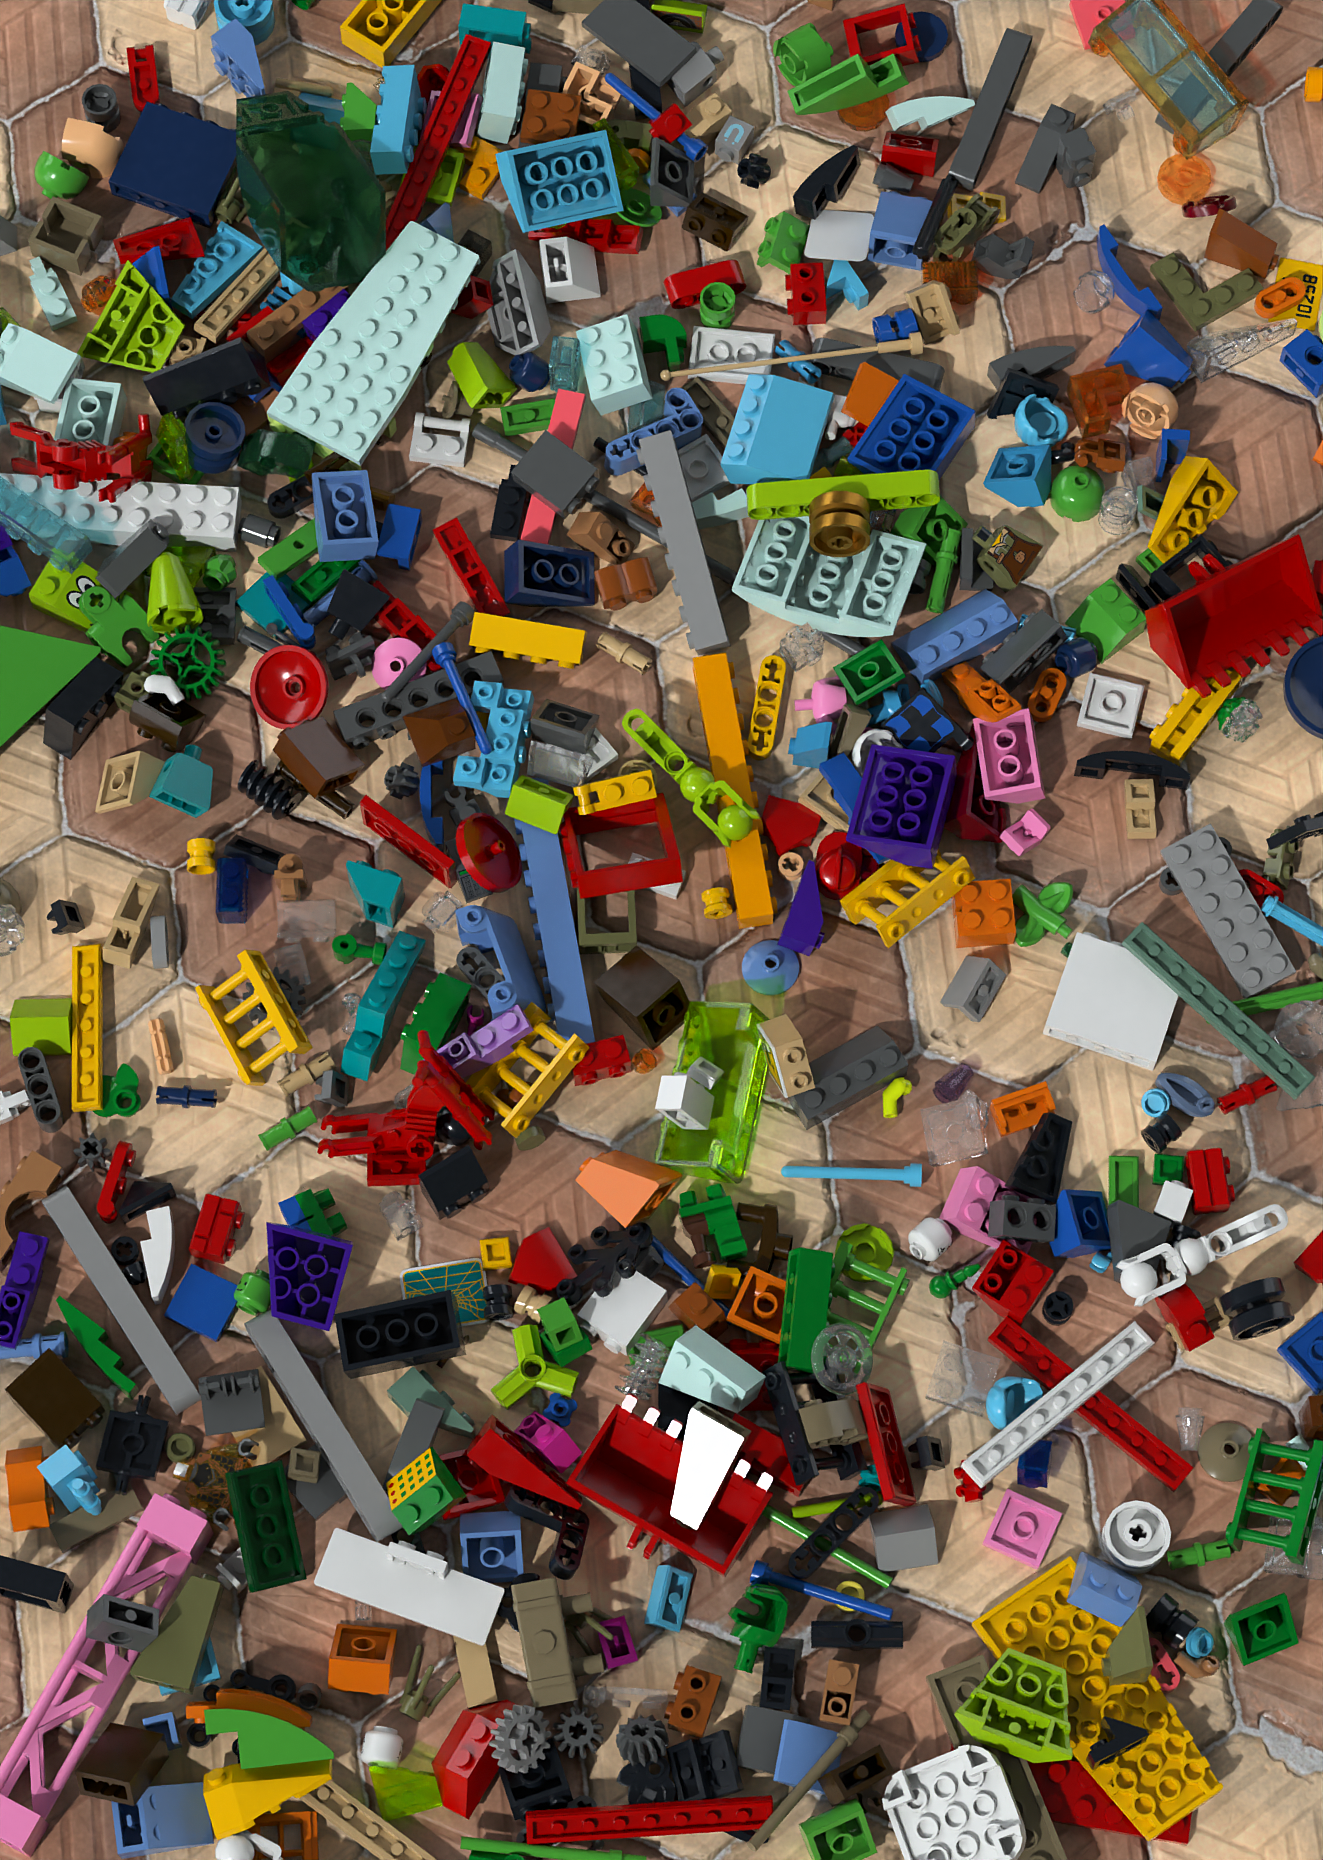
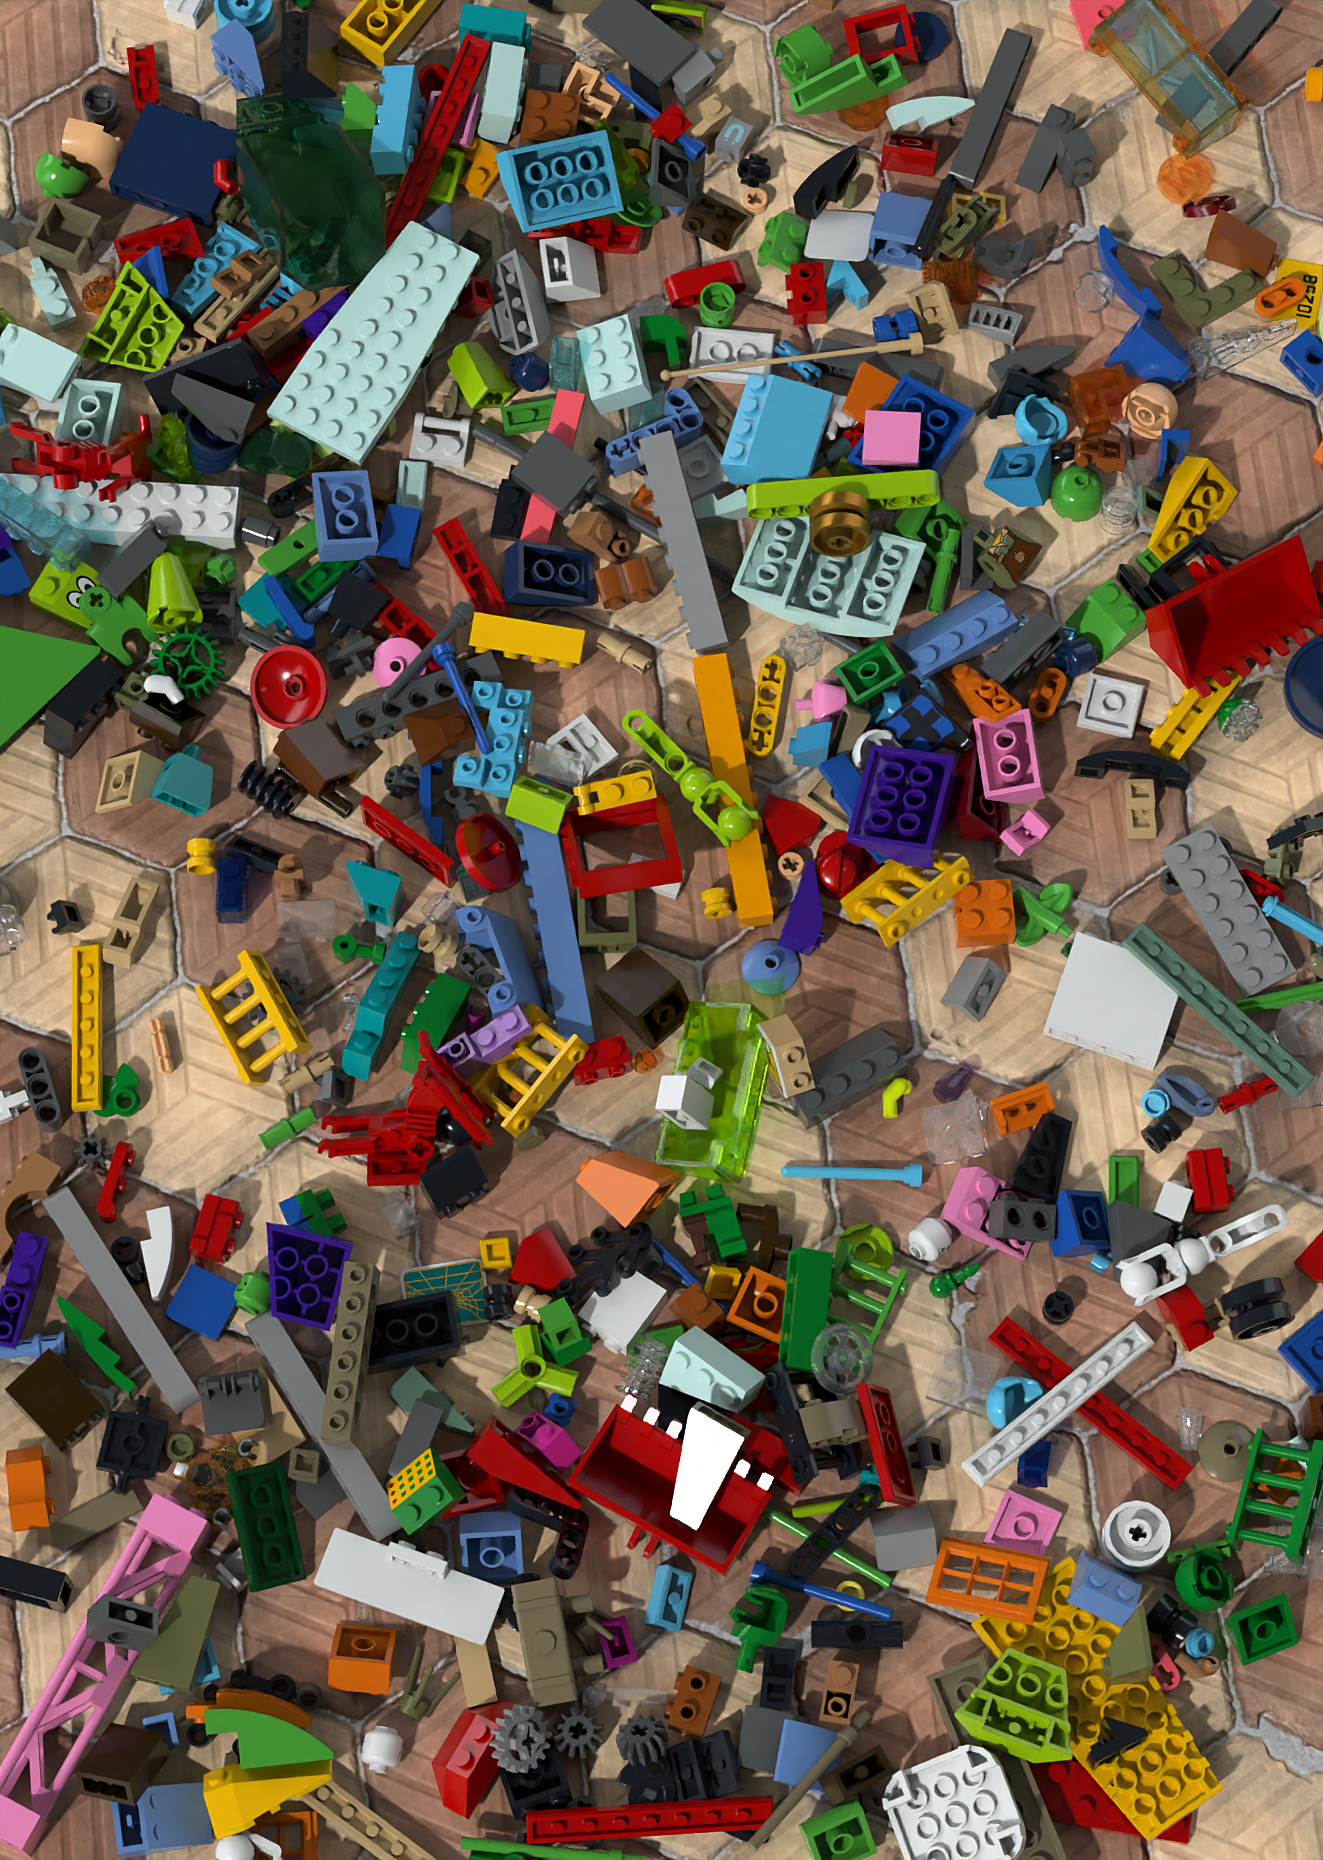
lime slope [10,998,72,1056] -> none
medium azure brick [37,1444,102,1515] -> none
black slope [119,1181,176,1224] -> none
light grey beam [150,915,169,969] -> none
dark blue pin [156,1085,217,1108] -> none
clear neon green wing [368,1762,443,1821] -> none
dark grey slope [530,699,600,755] -> none
dark grey cone [872,163,914,194] -> none
red piece [954,1459,986,1503] -> none
red slope [972,1239,1054,1327] -> none
green tile [1152,1154,1184,1185] -> none
none -> dark grey slope [171,373,255,444]
none -> medium nougat slope [209,249,269,301]
none -> red arm [214,159,238,196]
none -> black slope [280,11,338,99]
none -> dark tan brick [320,1261,381,1448]
none -> light aqua tile [395,460,428,516]
none -> tan wheel [418,923,458,962]
none -> dark green piece [713,1331,767,1353]
none -> light nougat bush [743,188,767,215]
none -> olive tile [842,181,859,209]
none -> bright pink tile [862,410,921,467]
none -> orange piece [926,1536,1050,1625]
none -> light grey slope [962,302,1024,346]
none -> green cylinder [1175,1549,1234,1612]

